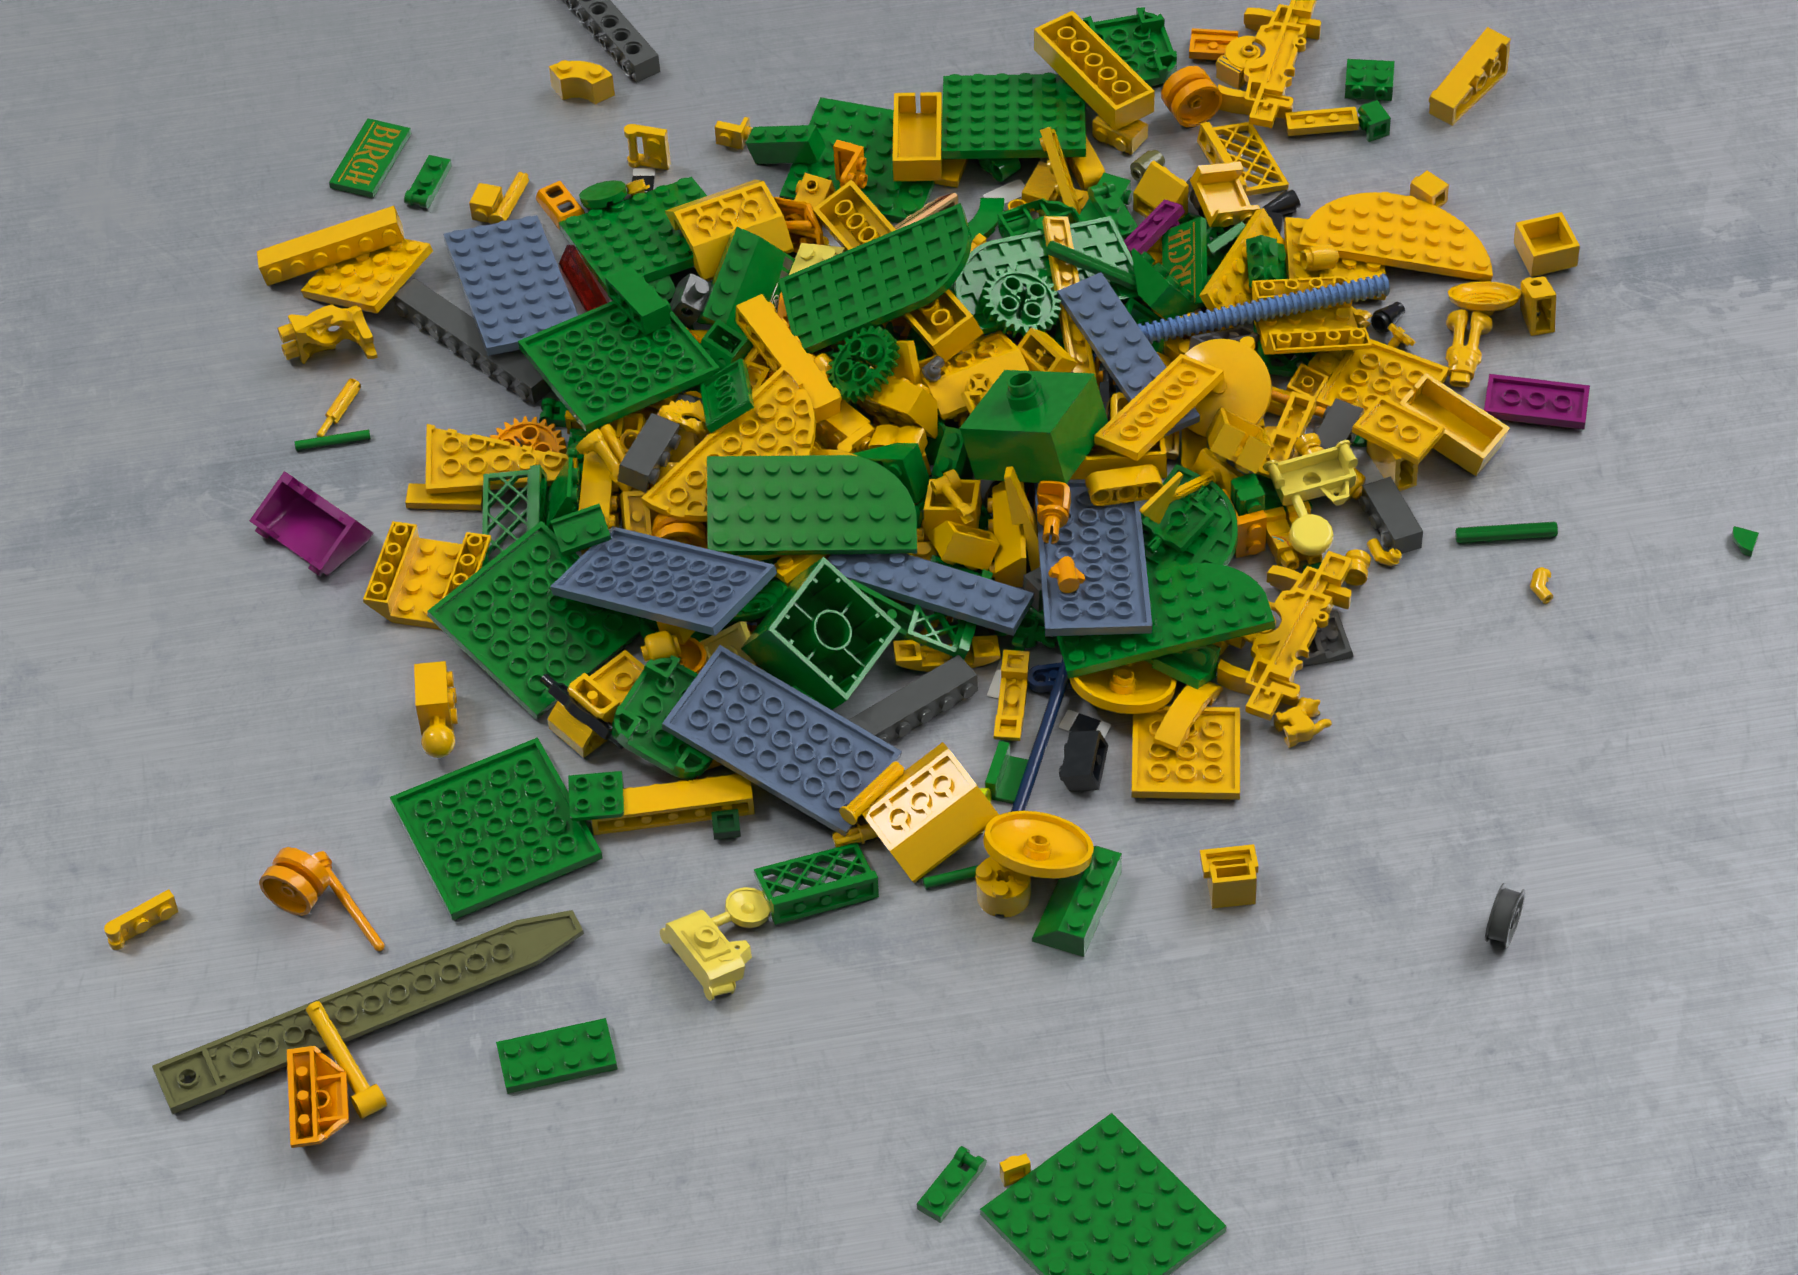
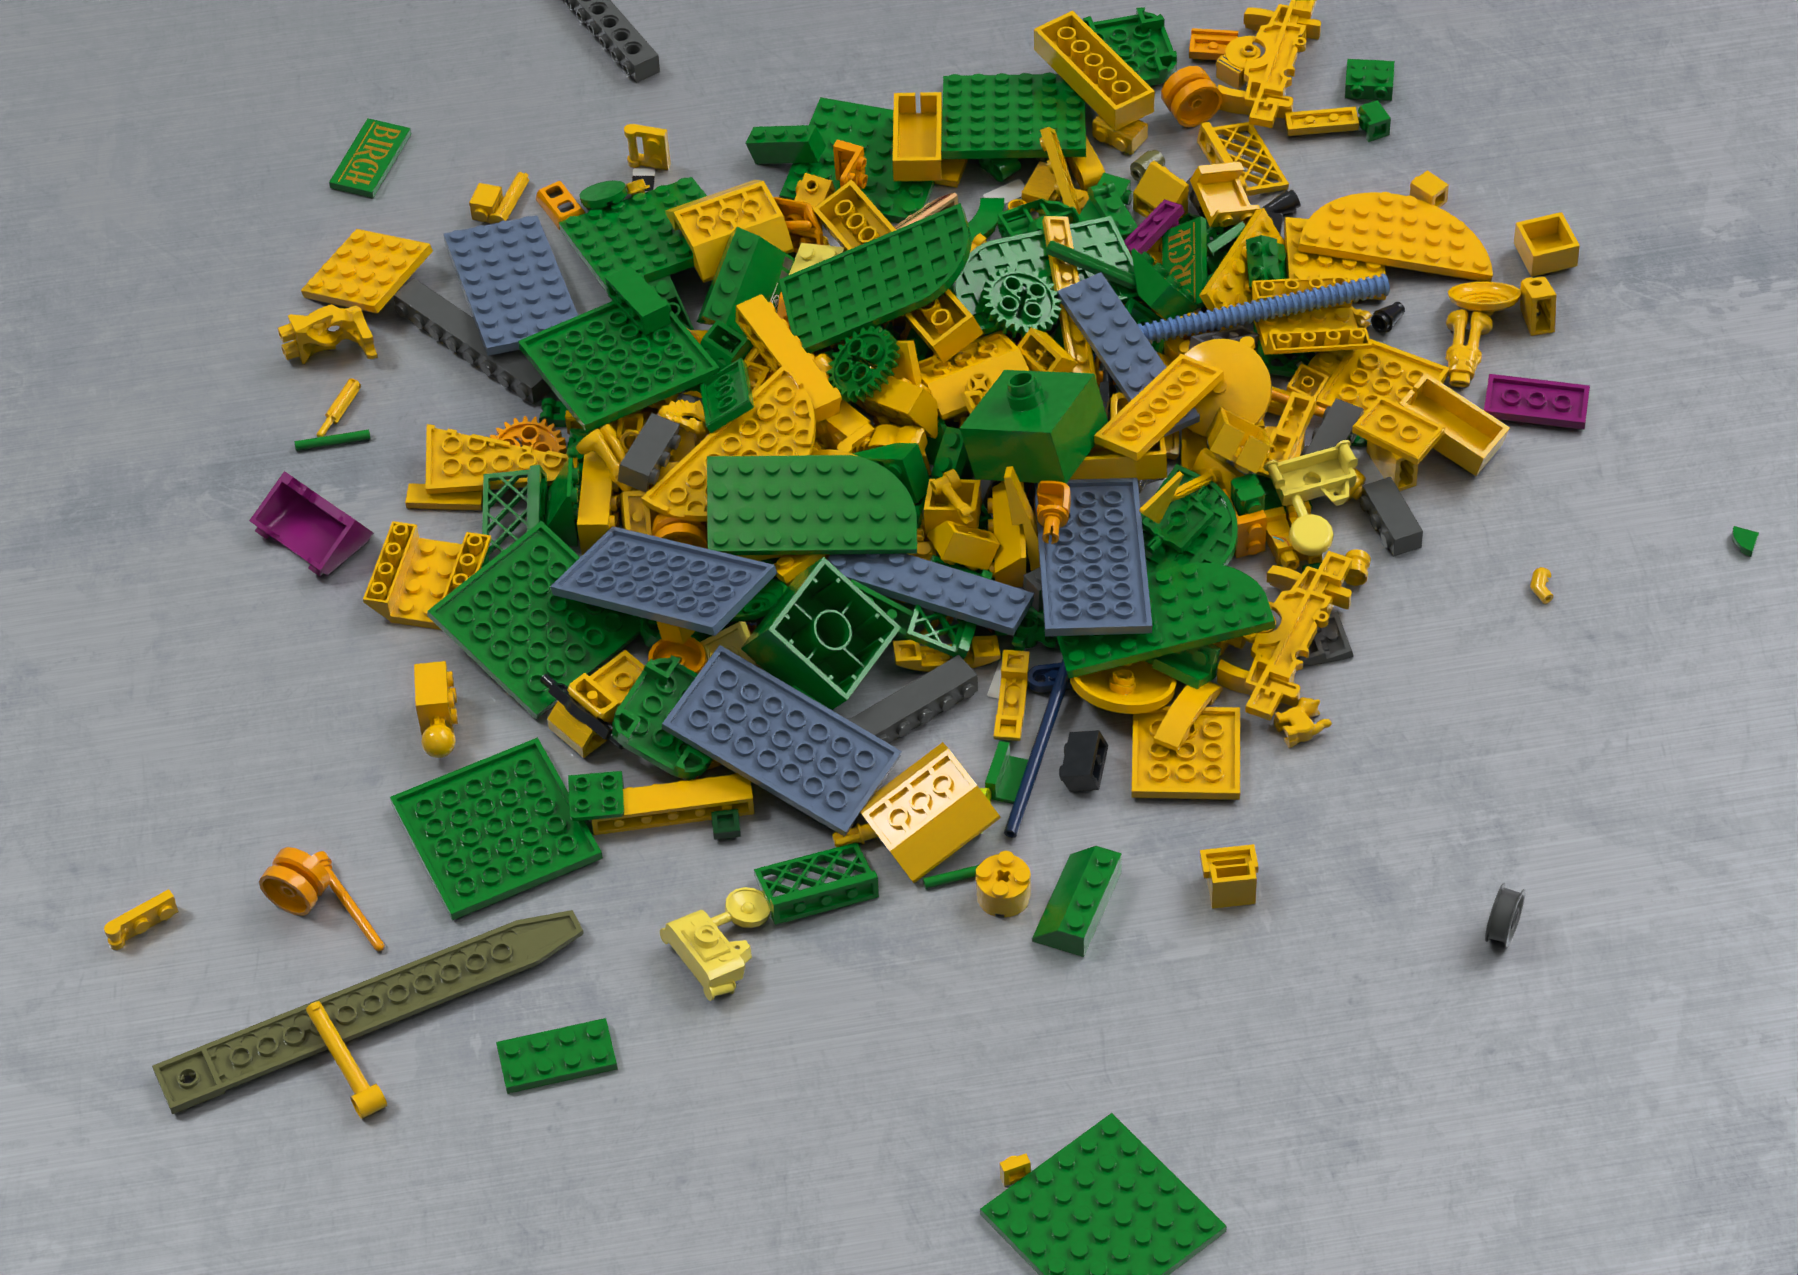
yellow brick [257,206,405,286] -> none
light orange wedge [287,1046,349,1148] -> none
green plate [404,155,452,209] -> none
yellow brick [549,60,615,104] -> none
green plate [550,504,612,556] -> none
clear red tile [559,245,607,312] -> none
yellow head [640,630,681,662] -> none
dark grey torso [670,273,712,329] -> none
yellow bracket [715,117,753,150] -> none
yellow axle [839,761,904,825] -> none
green plate [917,1146,987,1223] -> none
dark grey arm [922,356,945,382] -> none
yellow dish [983,811,1094,878] -> none
light orange piece [1048,556,1085,593] -> none
sticker [1059,710,1111,738] -> none
yellow beam [1085,464,1163,506] -> none
yellow wheel [1295,433,1324,456] -> none
yellow brick [1300,244,1339,271] -> none
yellow arm [1367,538,1402,567] -> none
yellow plant [1387,323,1416,348] -> none
yellow wedge [1429,27,1511,126] -> none
green axle [1455,521,1558,543] -> none

